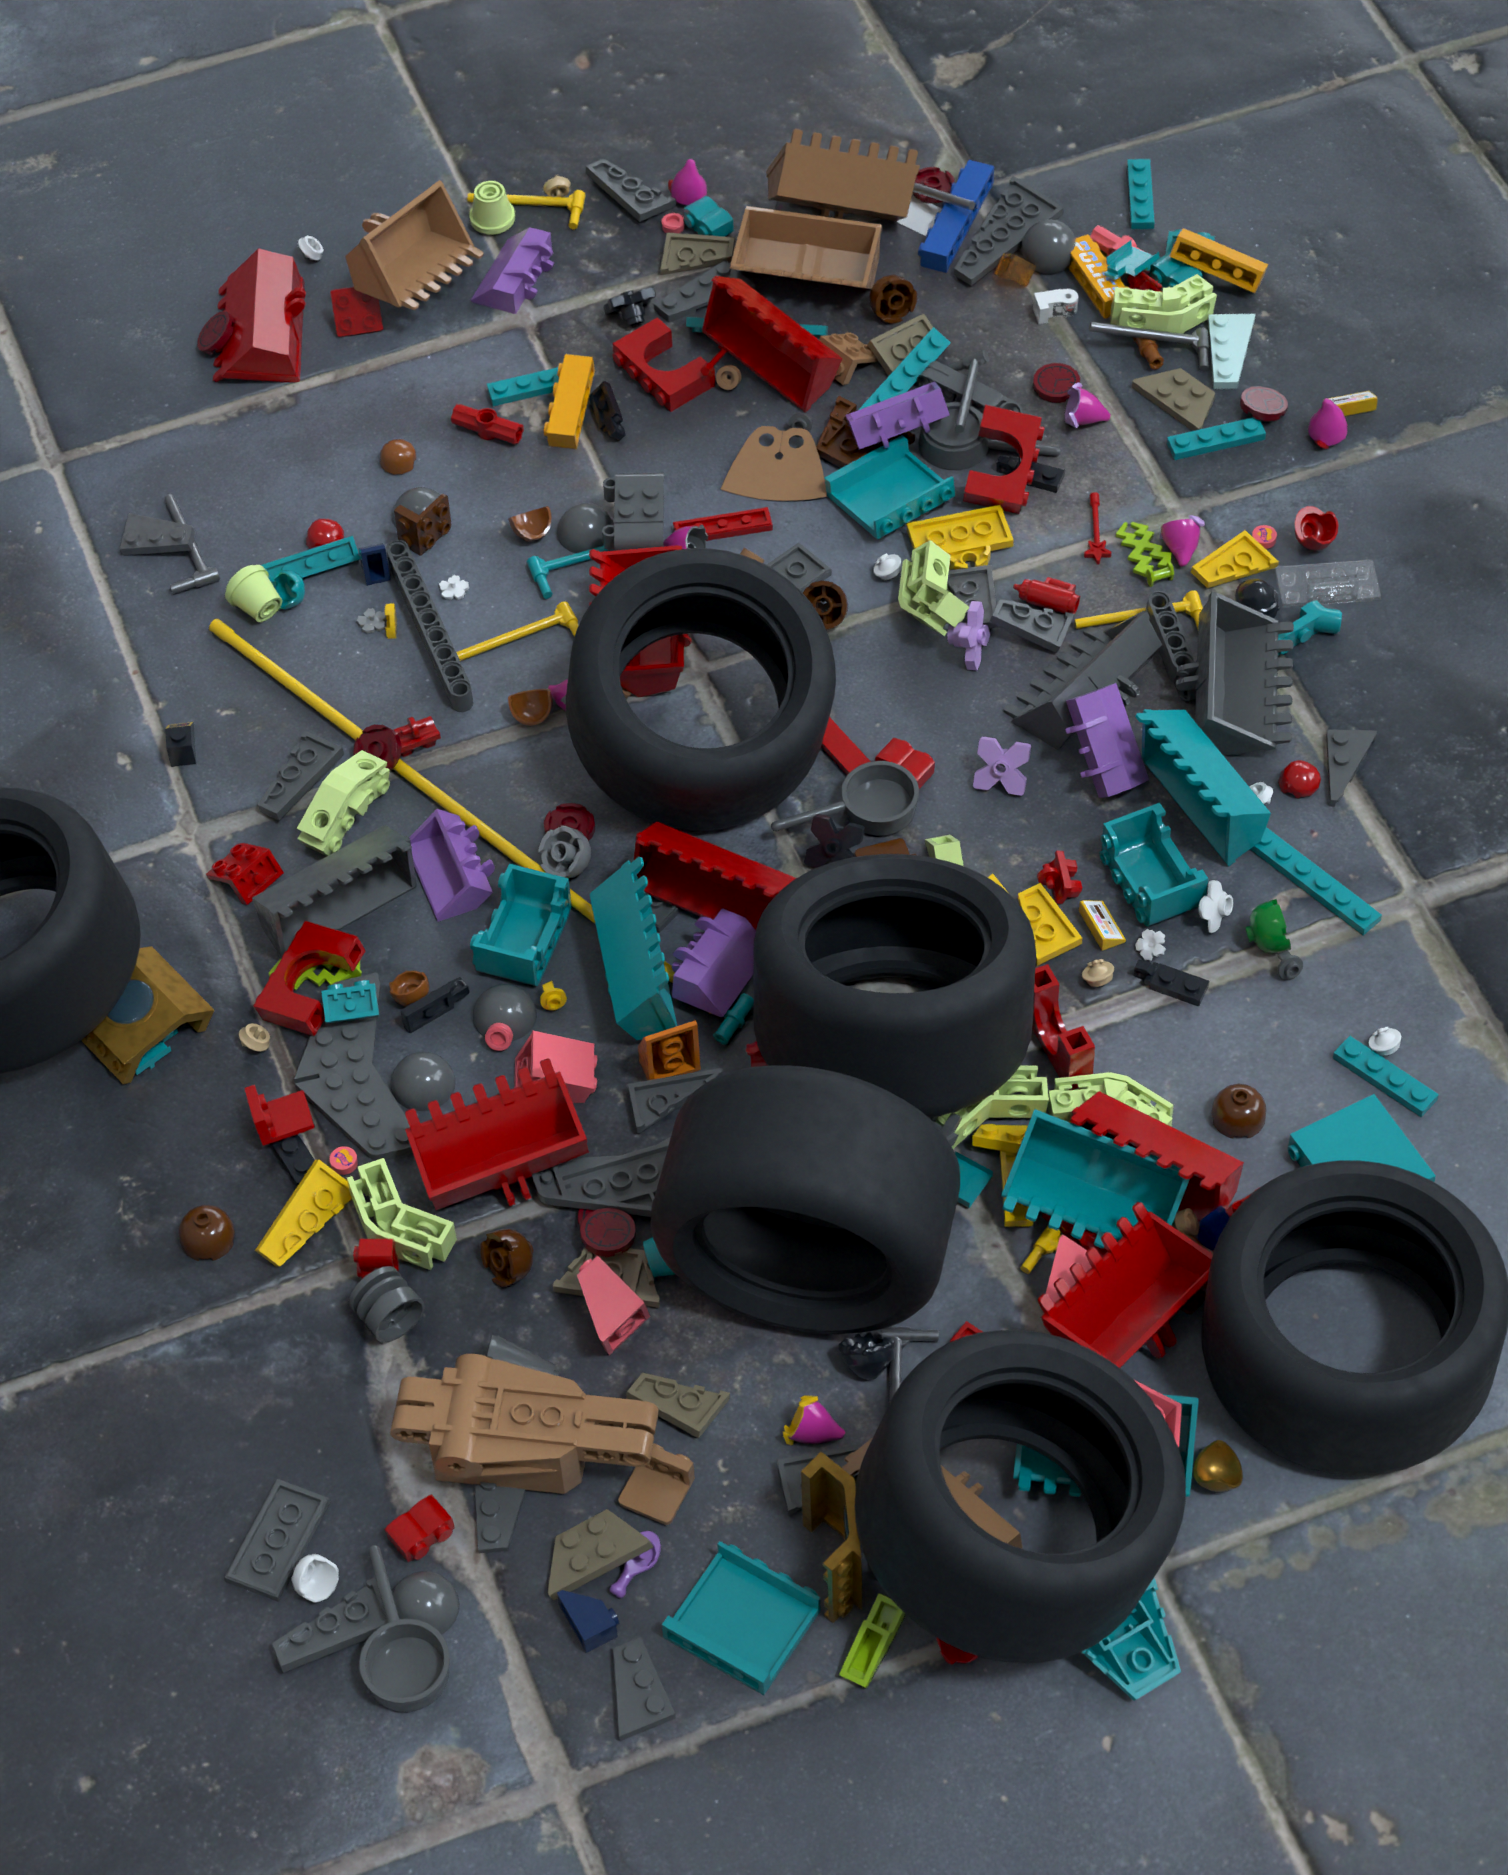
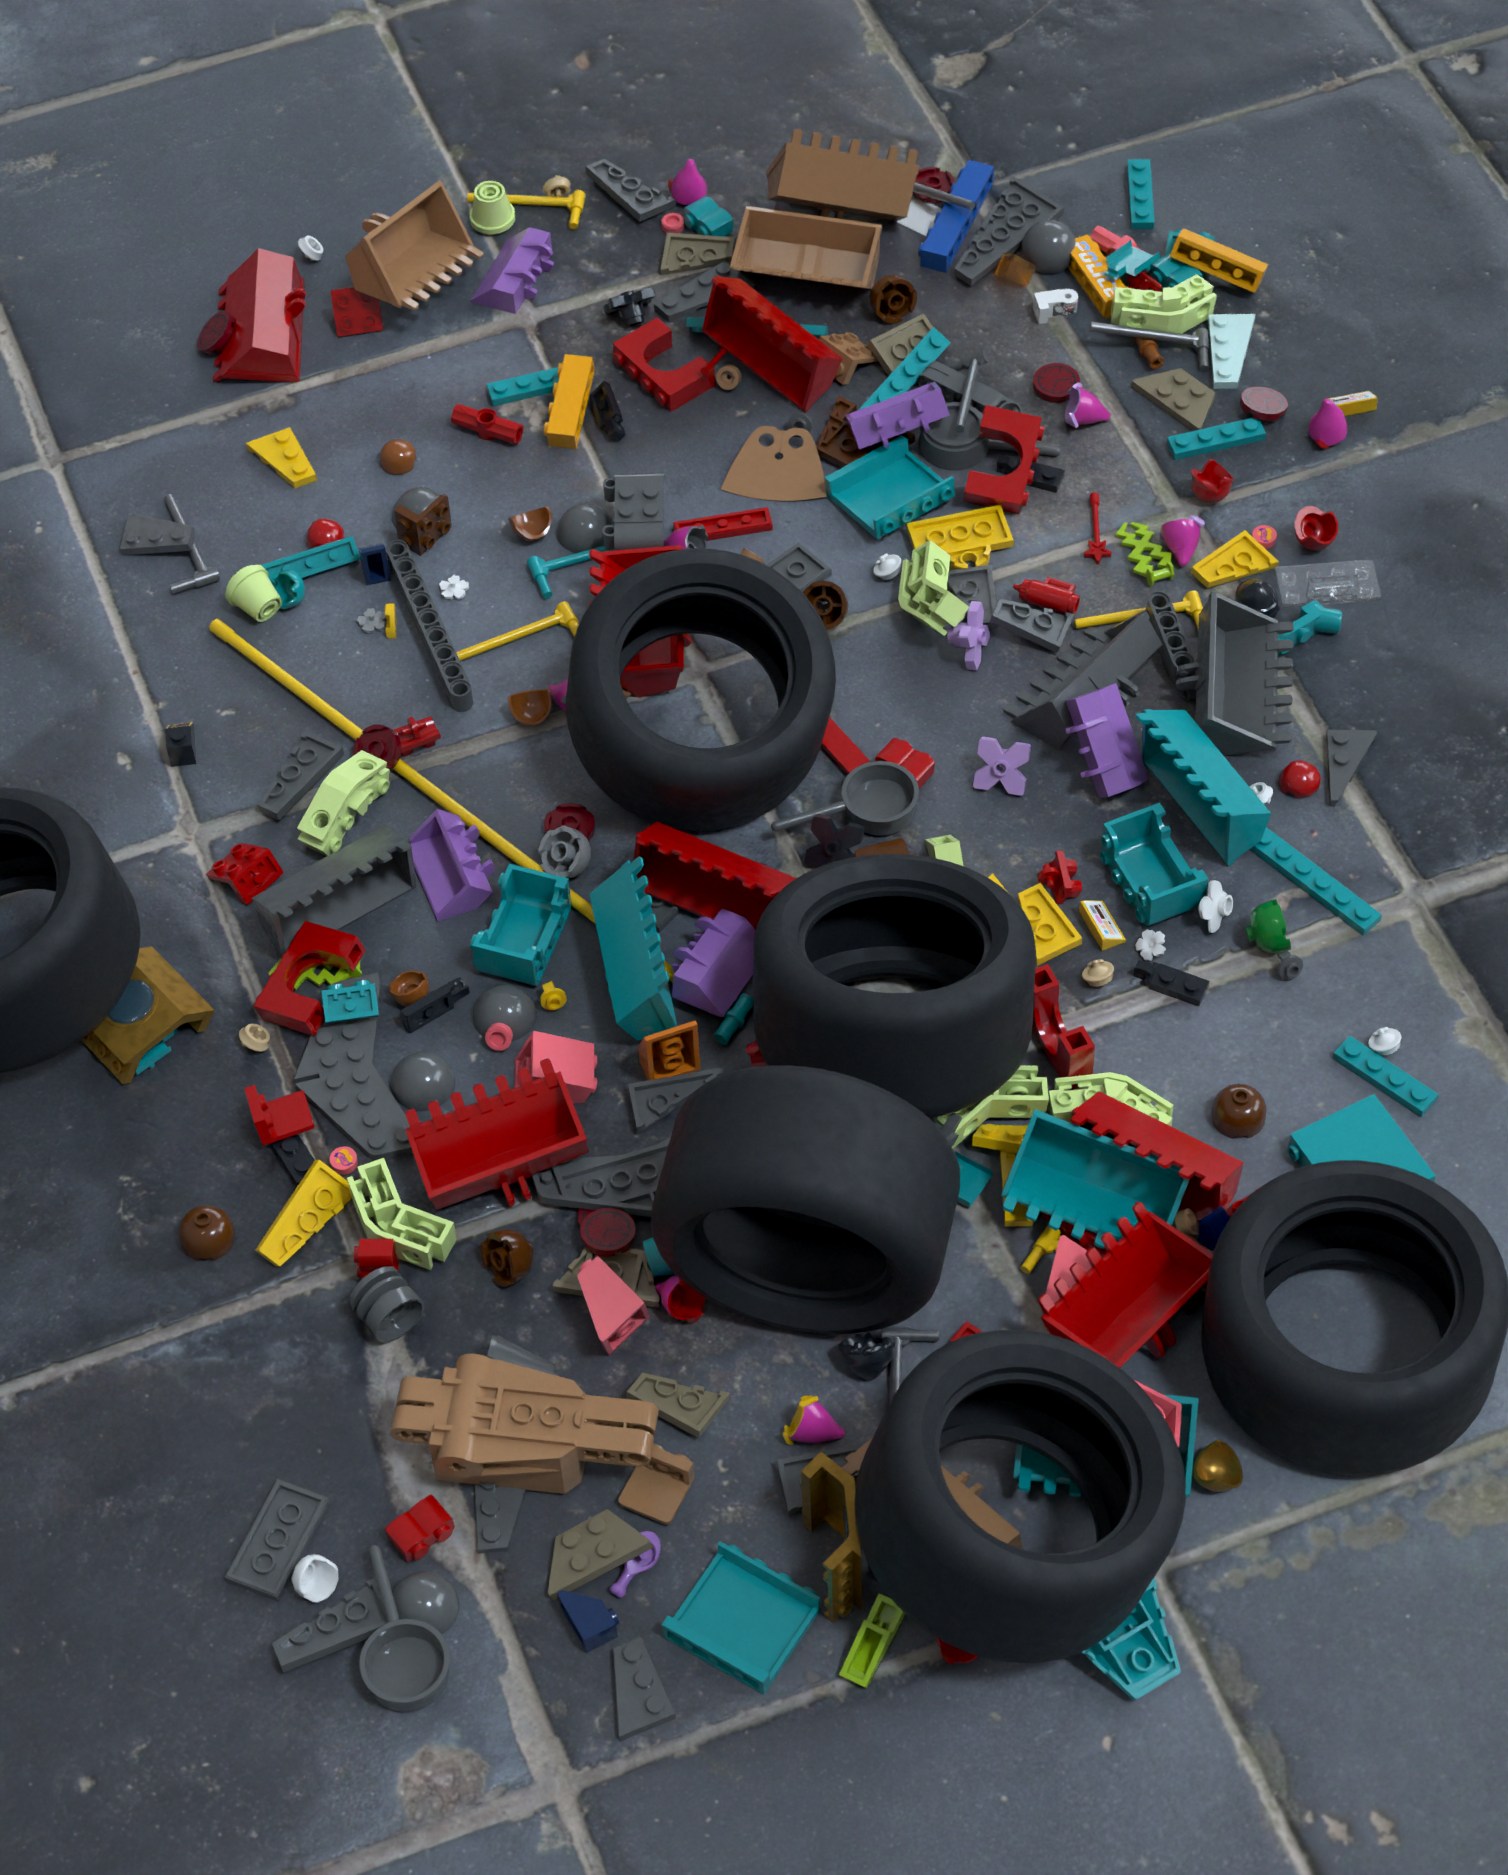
none -> yellow wing [246,427,317,488]
none -> red hat [655,1275,706,1324]
none -> red helmet [1191,459,1234,503]

